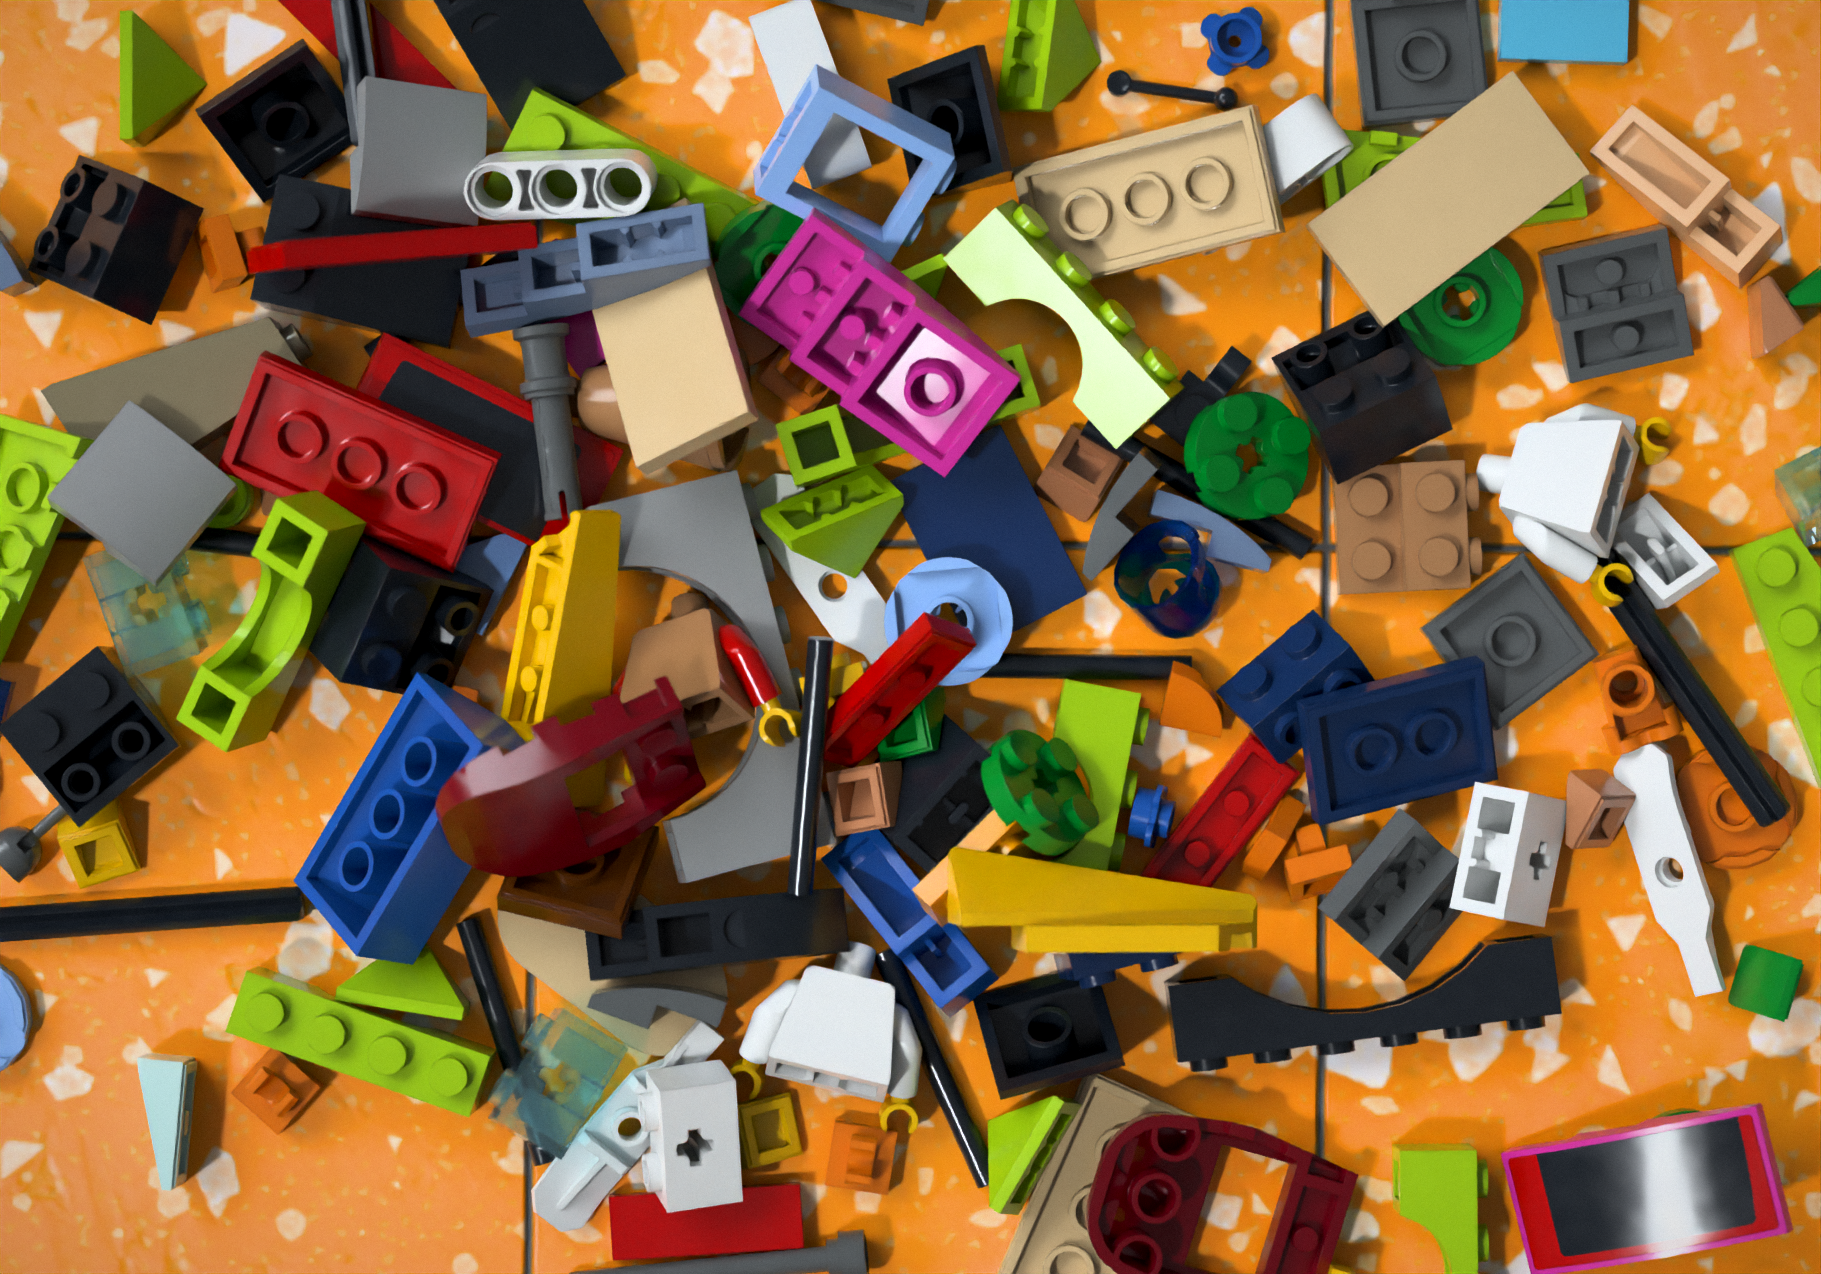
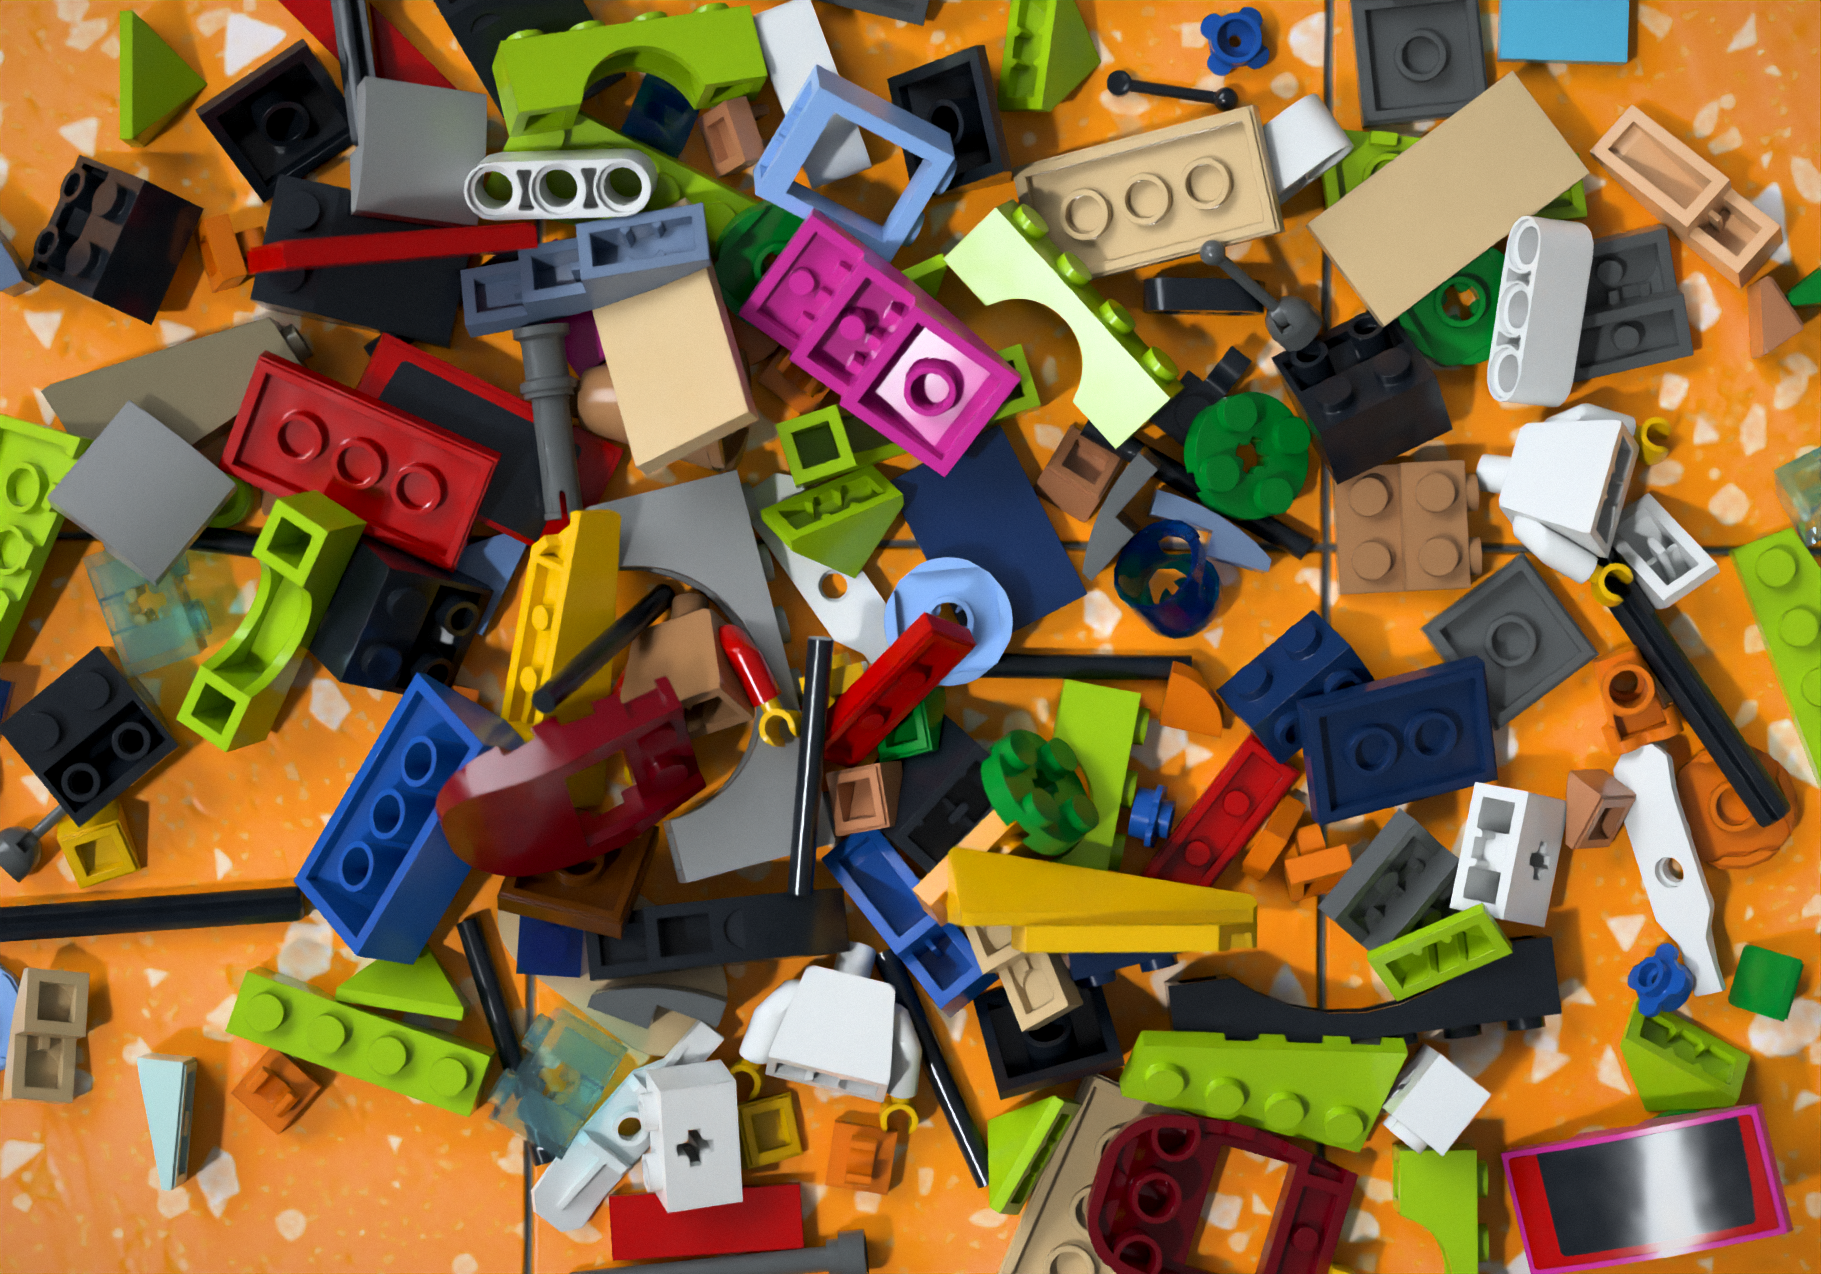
none -> tan slope [2,967,90,1105]
none -> lime arch [492,2,768,138]
none -> clear blue plate [516,915,585,978]
none -> black bar [532,584,676,714]
none -> plate [620,73,700,159]
none -> nougat tile [697,96,772,179]
none -> tan slope [964,926,1084,1032]
none -> lime wing [1119,1030,1408,1153]
none -> black beam [1143,278,1265,316]
none -> dark grey hinge [1200,240,1322,352]
none -> lime slope [1367,902,1513,1002]
none -> white brick [1382,1043,1491,1156]
none -> white beam [1487,216,1594,407]
none -> lime slope [1620,997,1751,1111]
none -> blue plate [1628,943,1693,1017]

